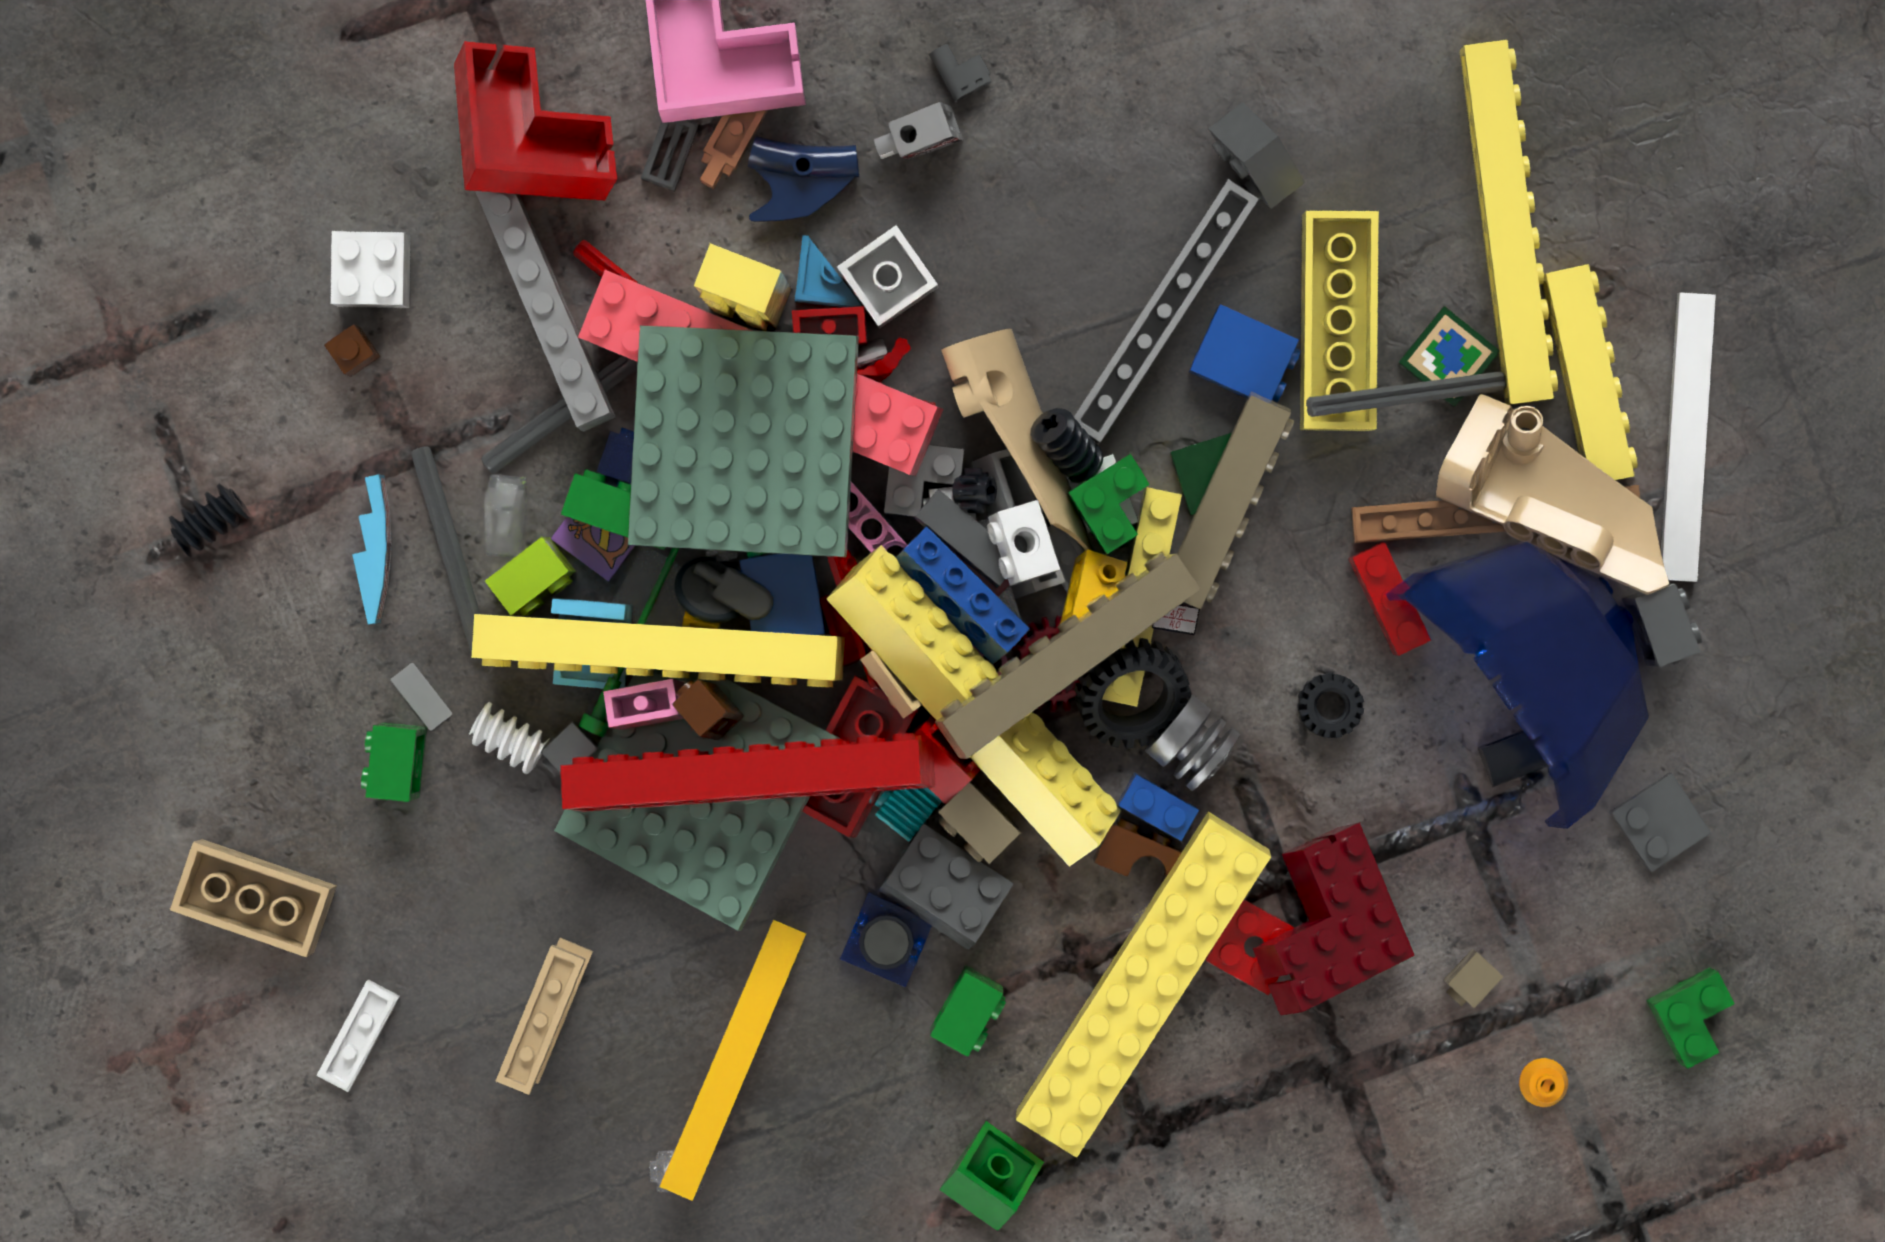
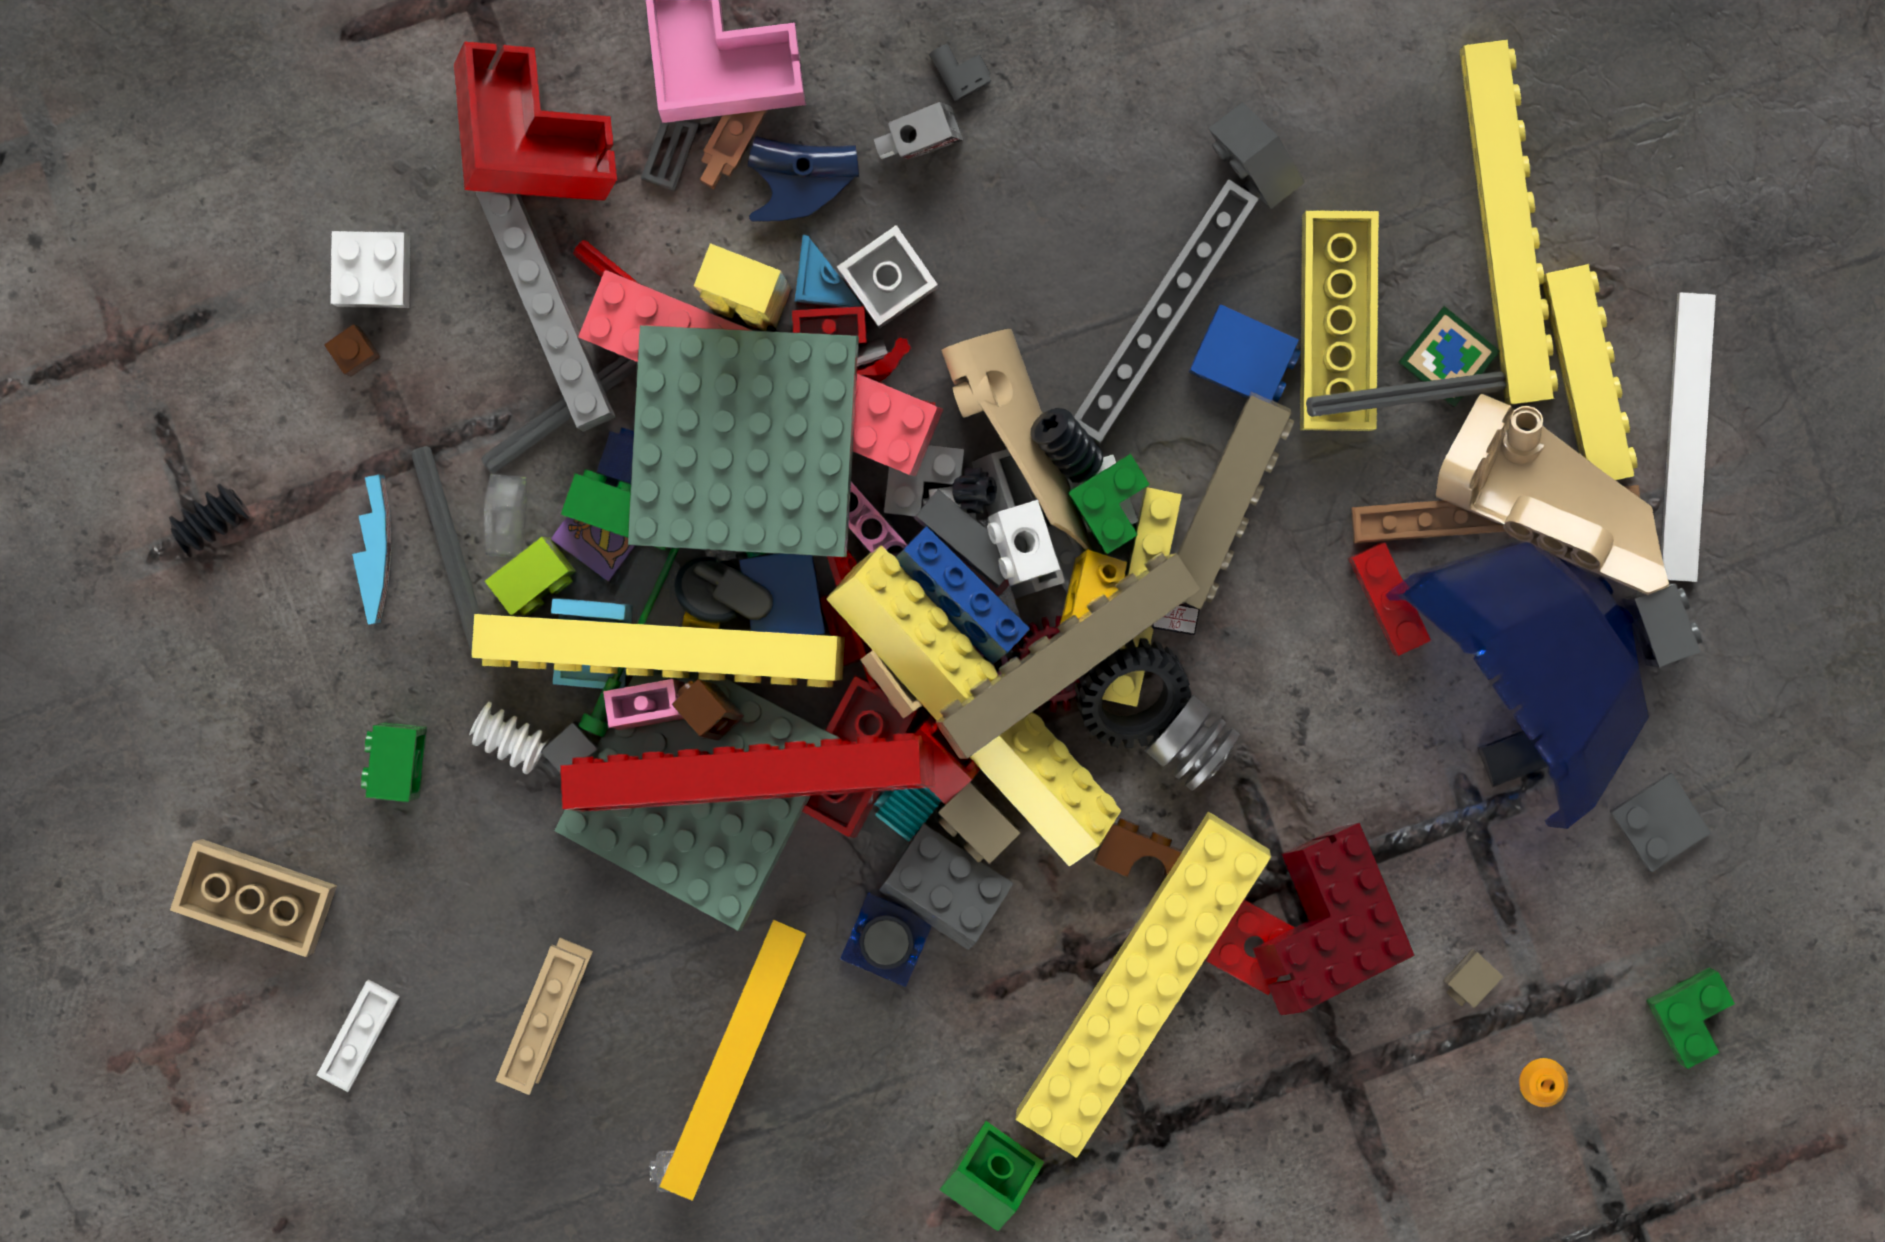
light grey sticker [391,663,452,731] -> none
green brick [930,965,1006,1057] -> none
blue brick [1117,772,1199,841] -> none
dark green tile [1170,433,1232,515] -> none
black tyre [1297,673,1364,738] -> none

